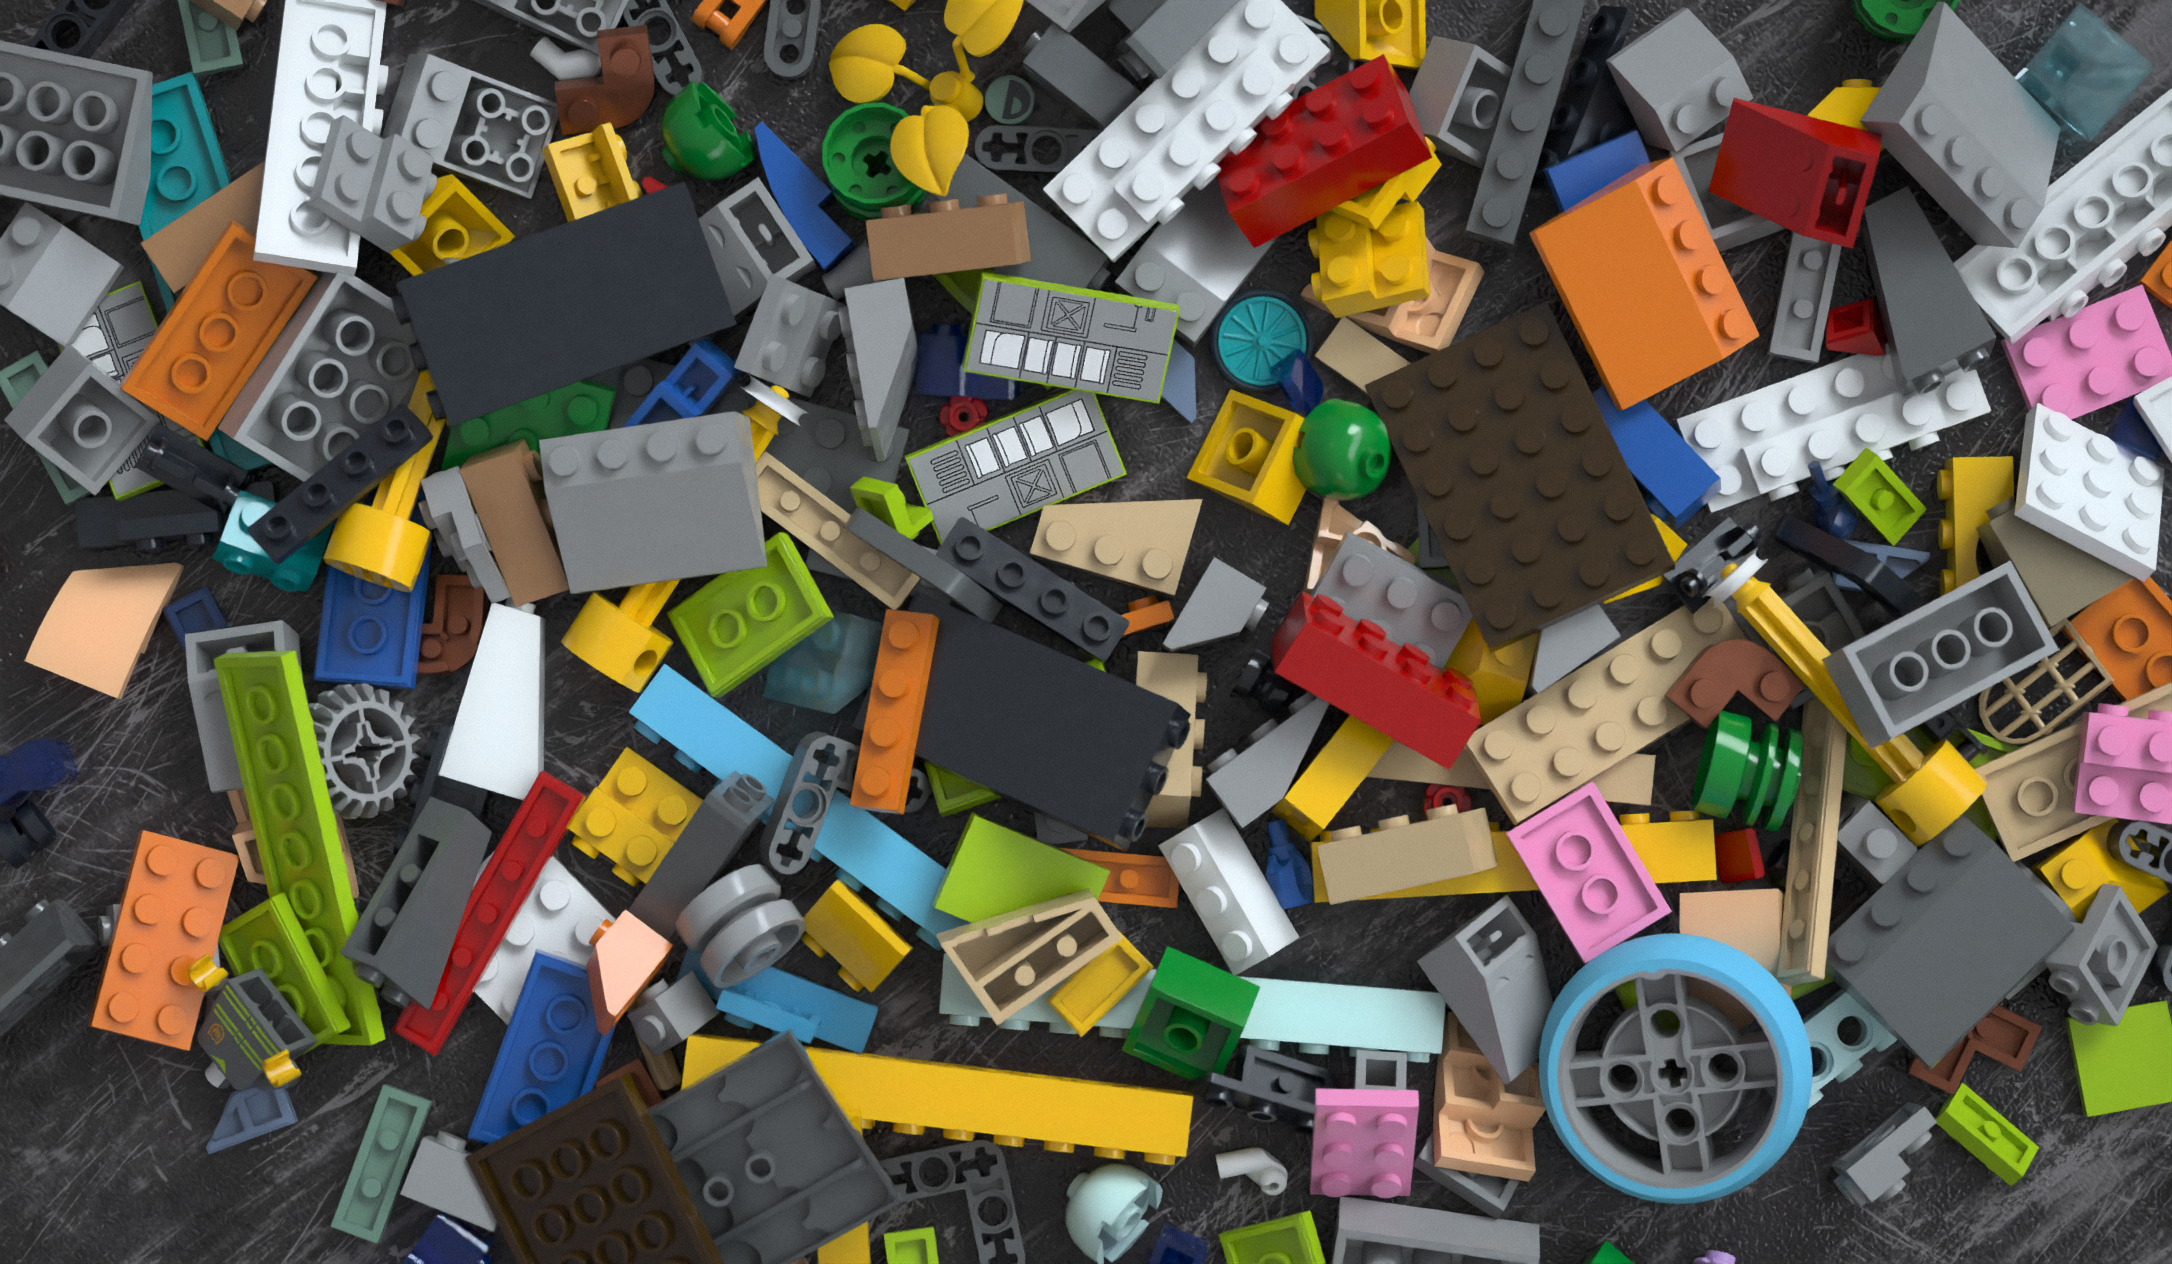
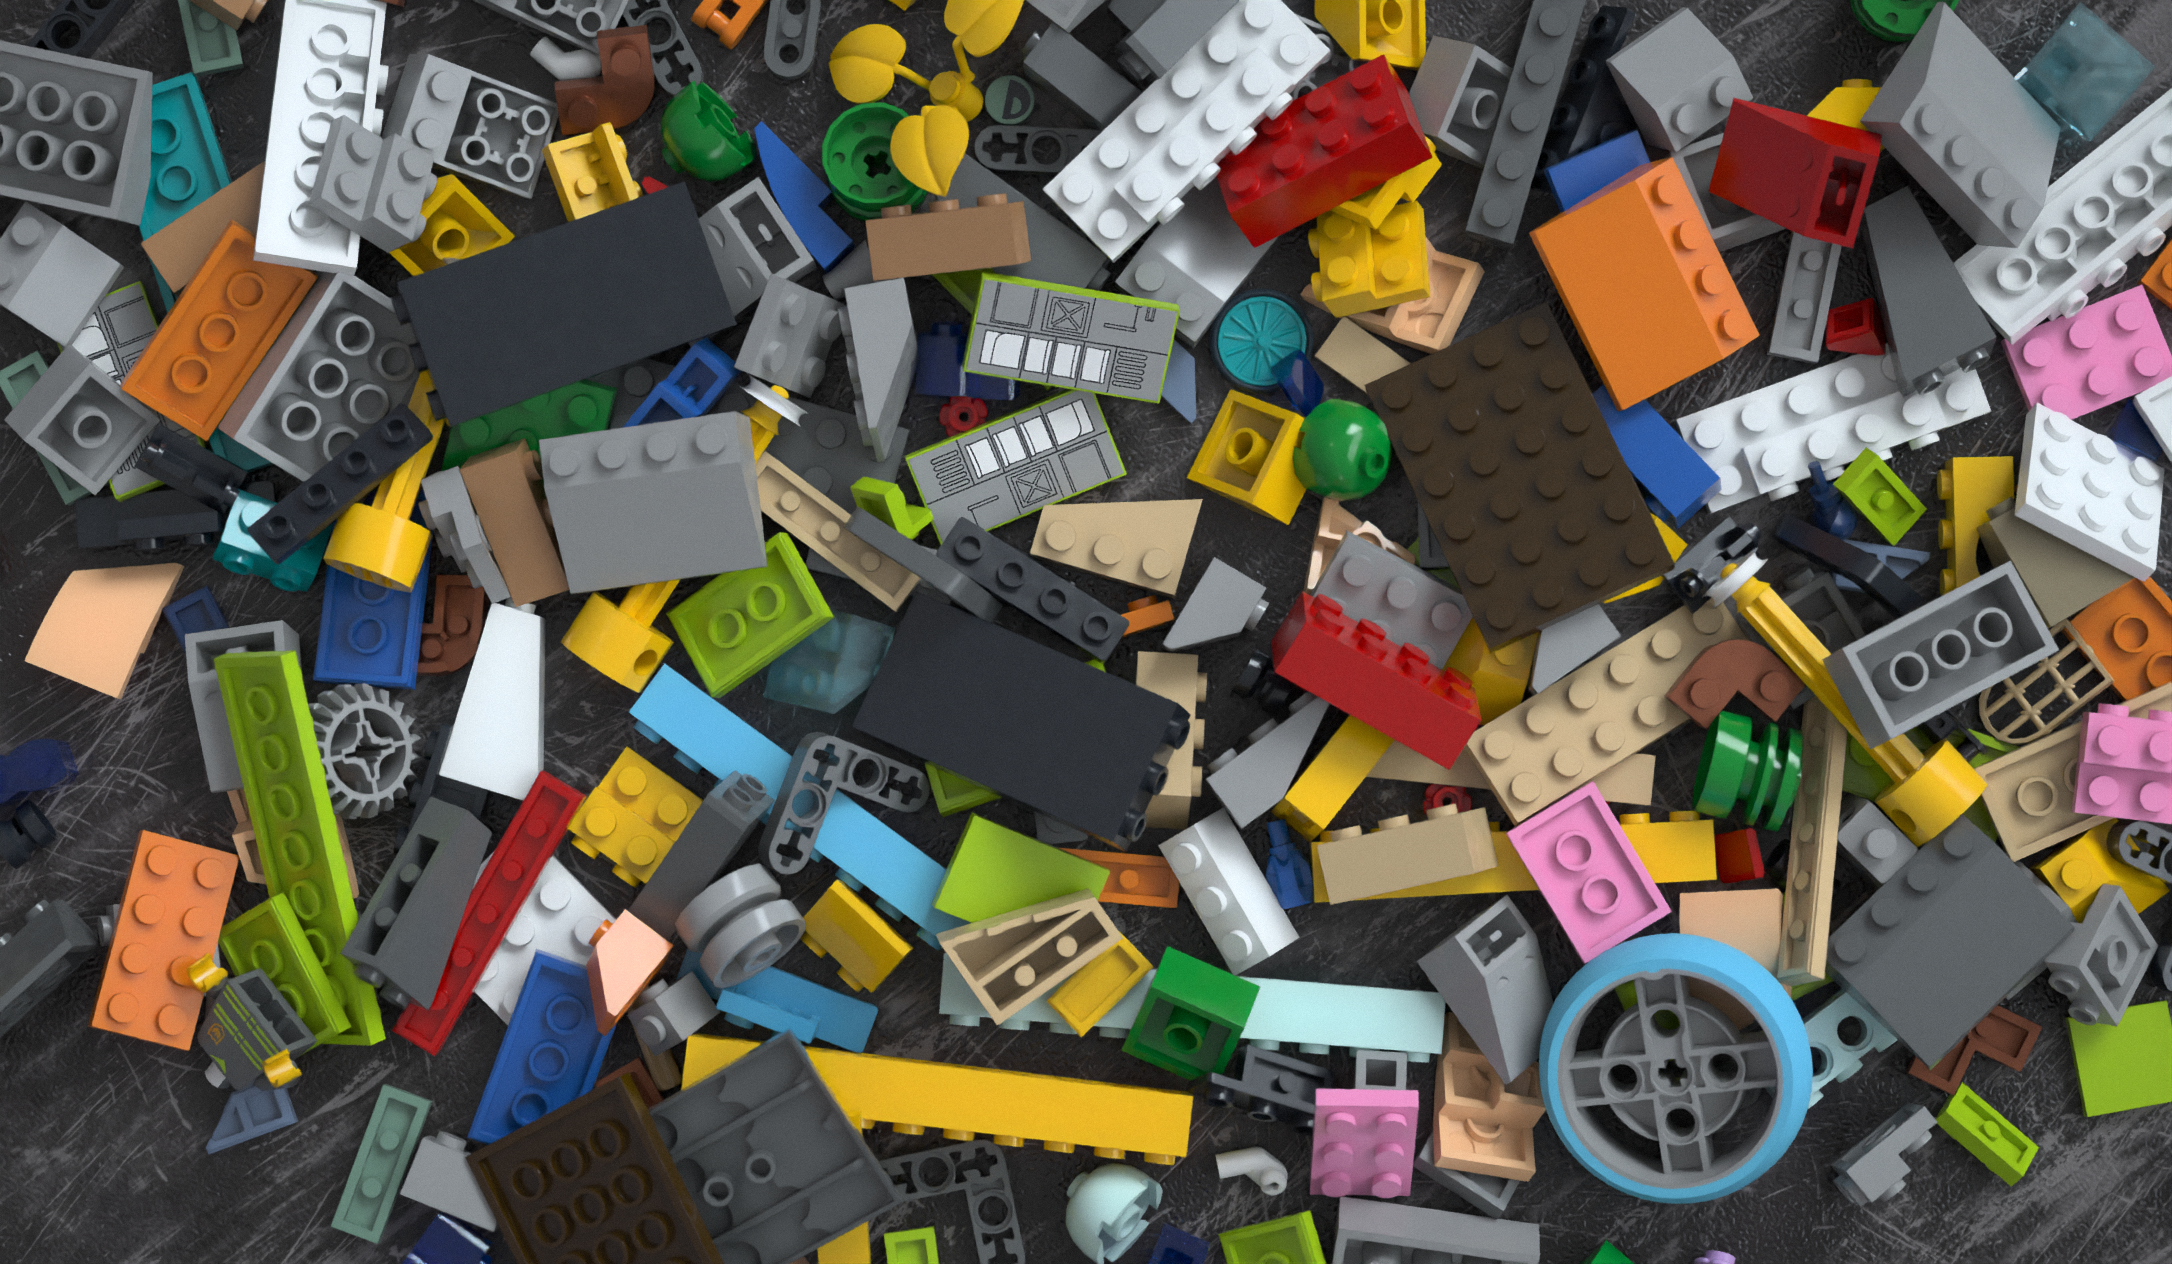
orange plate [850,609,940,815] -> none

